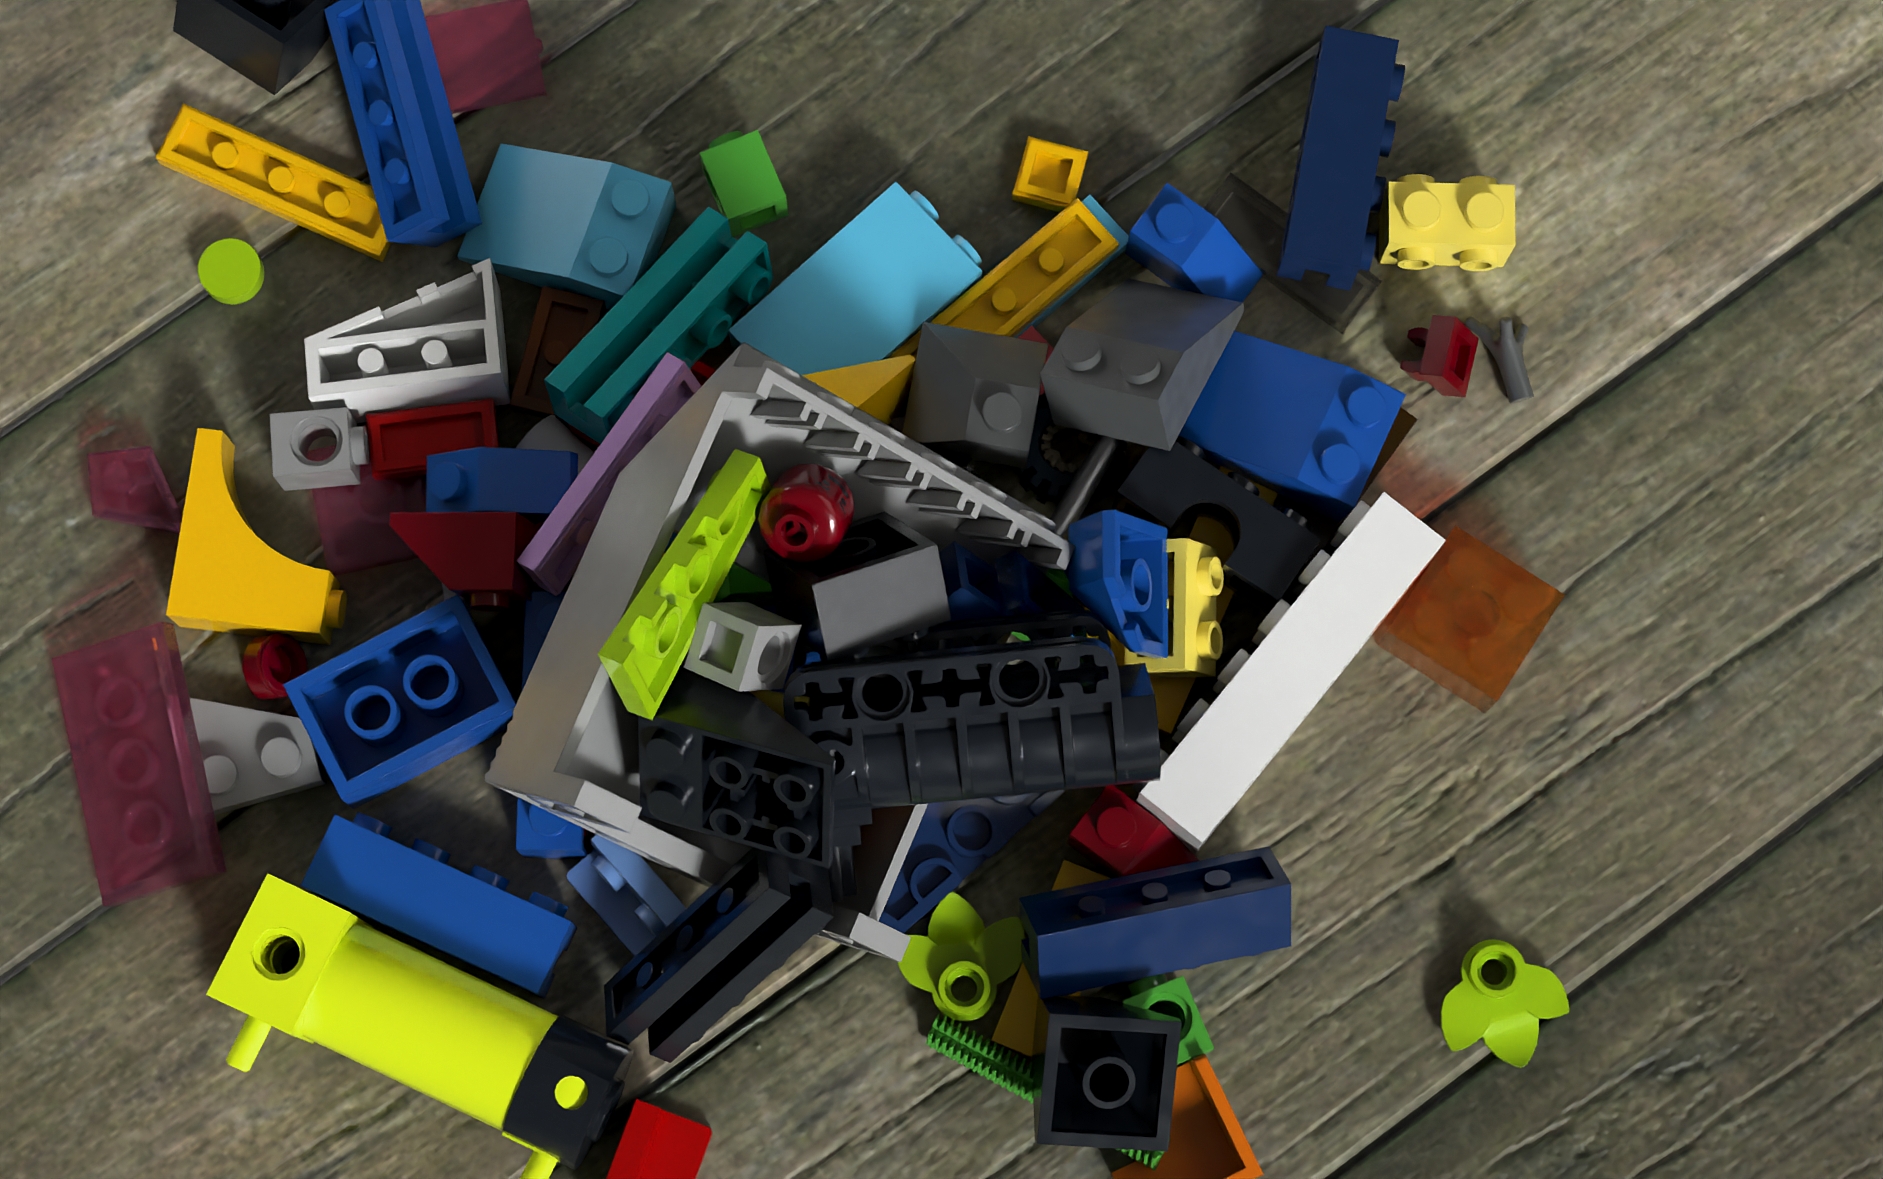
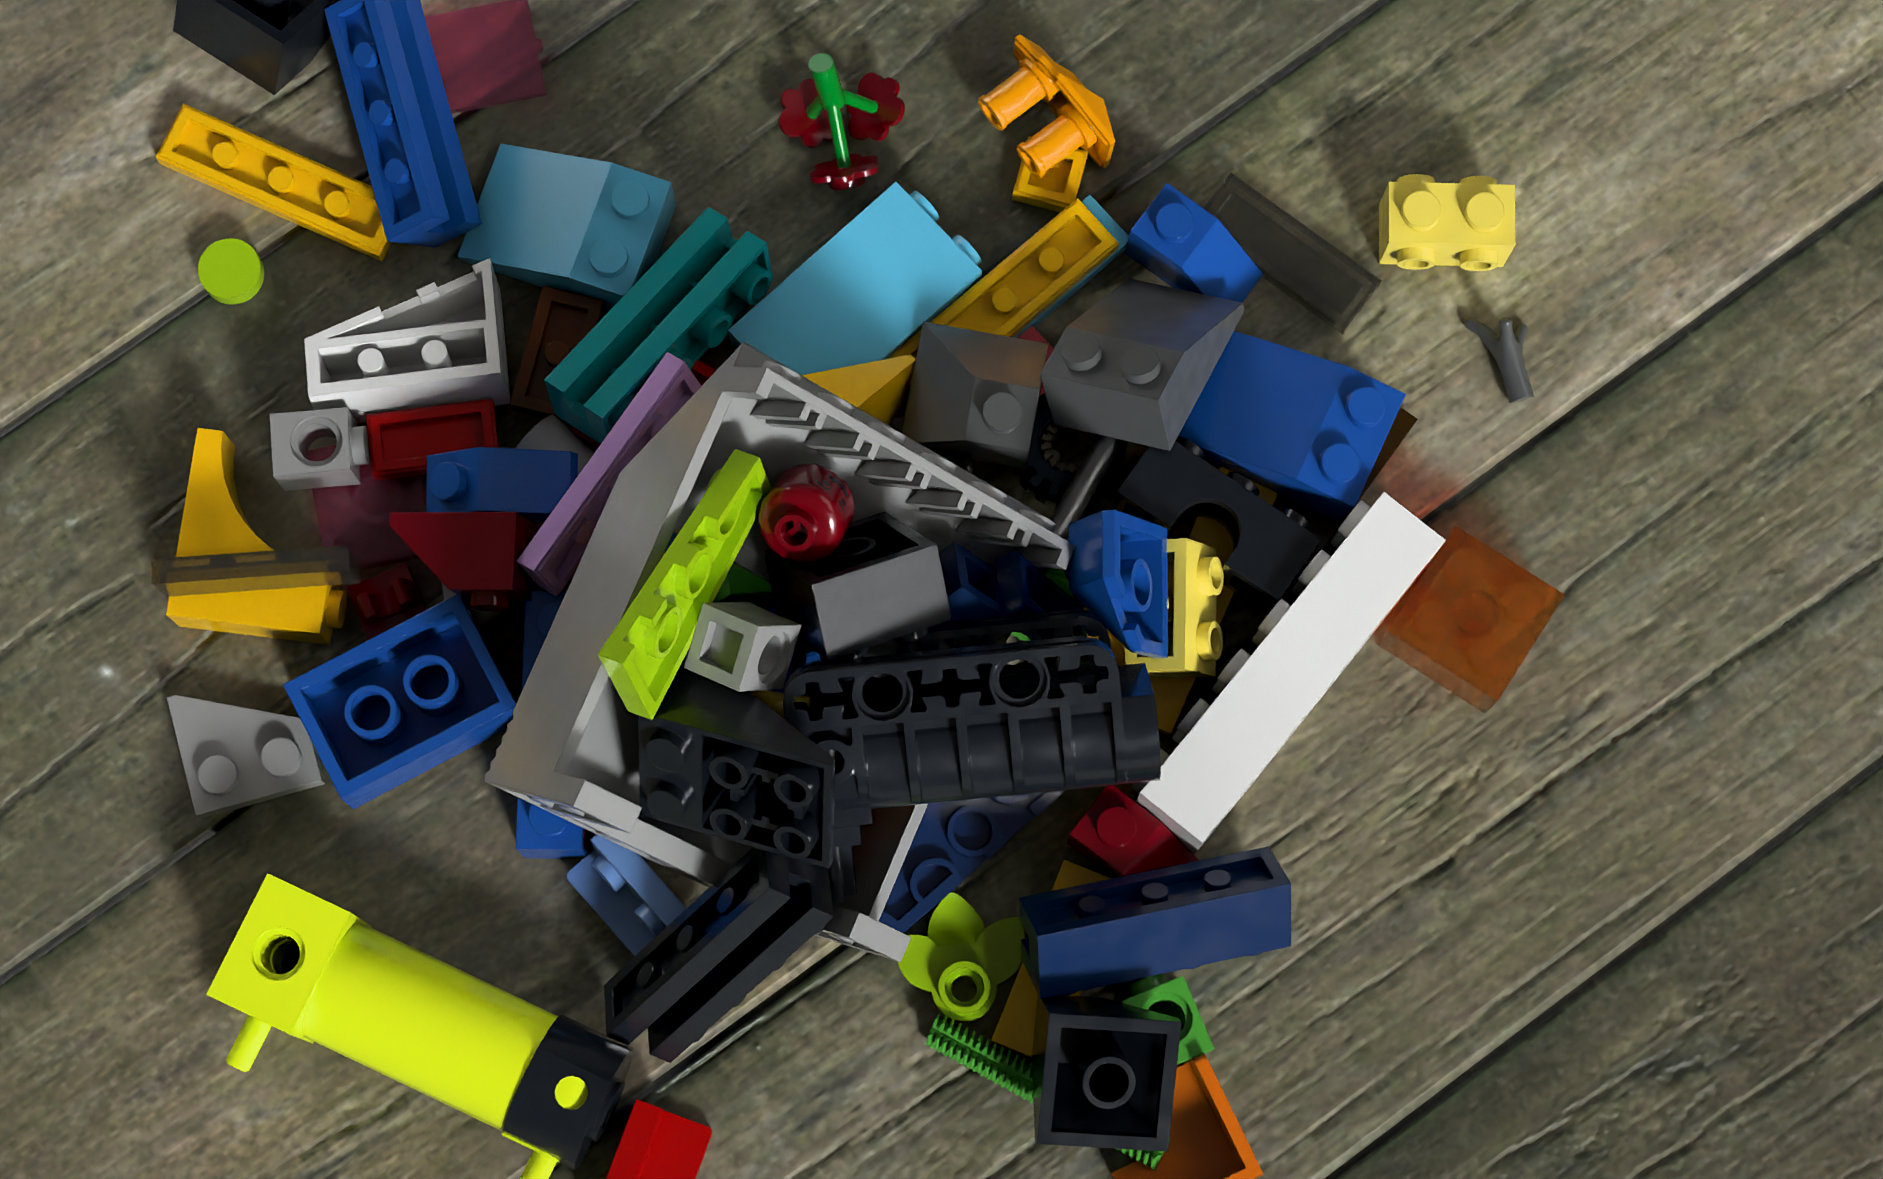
clear pink tile [52,621,227,907] -> none
clear pink piece [87,446,183,534] -> none
dark red tile [242,633,307,699] -> none
blue brick [300,812,577,999] -> none
bright green brick [700,130,788,237] -> none
dark blue brick [1276,25,1405,291] -> none
dark red tile [1400,315,1479,397] -> none
lime plate [1440,939,1569,1068] -> none
none -> clear smoke tile [151,545,360,597]
none -> dark red tile [347,563,426,640]
none -> dark red plant [778,53,905,190]
none -> light orange connector [978,34,1115,179]

